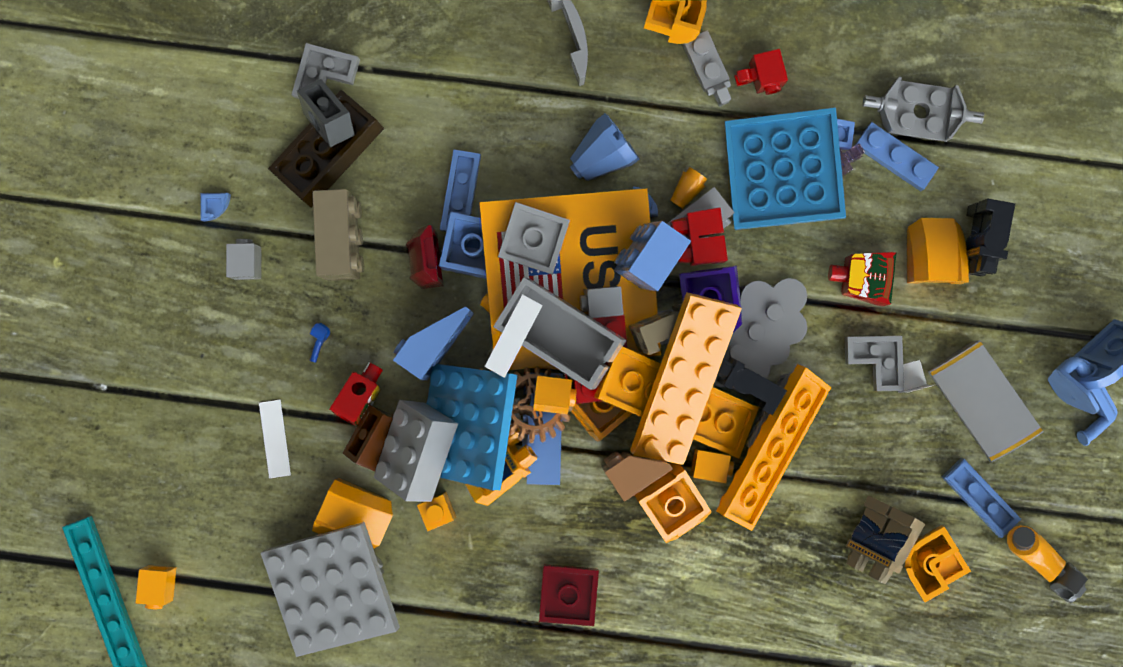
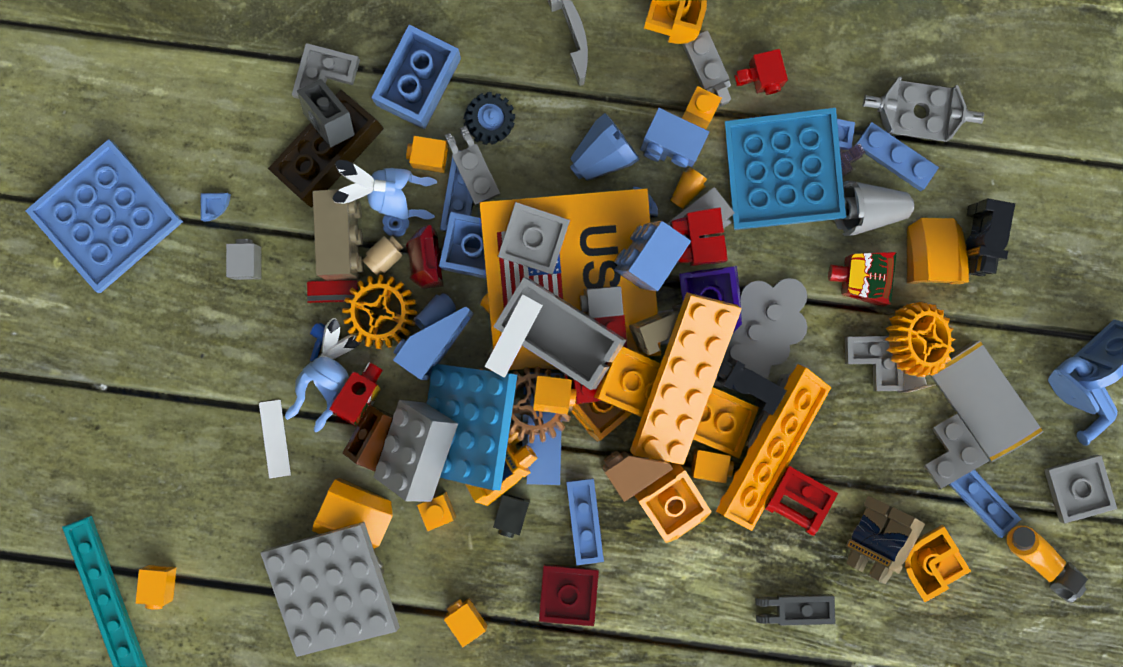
none -> medium blue plate [25,139,183,293]
none -> light blue hair [285,318,362,432]
none -> red sticker [307,280,358,303]
none -> light blue hair [333,160,437,220]
none -> light orange gear [342,275,418,349]
none -> tan brick [362,236,403,276]
none -> medium blue brick [371,25,461,130]
none -> medium blue plate [382,215,409,237]
none -> light orange brick [406,136,449,173]
none -> medium blue cone [414,293,456,330]
none -> light orange brick [444,598,488,647]
none -> light grey hinge [445,125,500,206]
none -> black wheel [463,92,515,145]
none -> pearl dark grey brick [493,493,530,538]
none -> medium blue plate [566,478,604,565]
none -> medium blue brick [640,108,709,168]
none -> light orange brick [682,86,722,130]
none -> dark grey hinge [755,594,835,625]
none -> red plate [765,466,838,536]
none -> light grey cone [834,181,915,236]
none -> light orange gear [884,302,956,377]
none -> light grey plate [924,414,989,490]
none -> light grey plate [1044,455,1117,524]

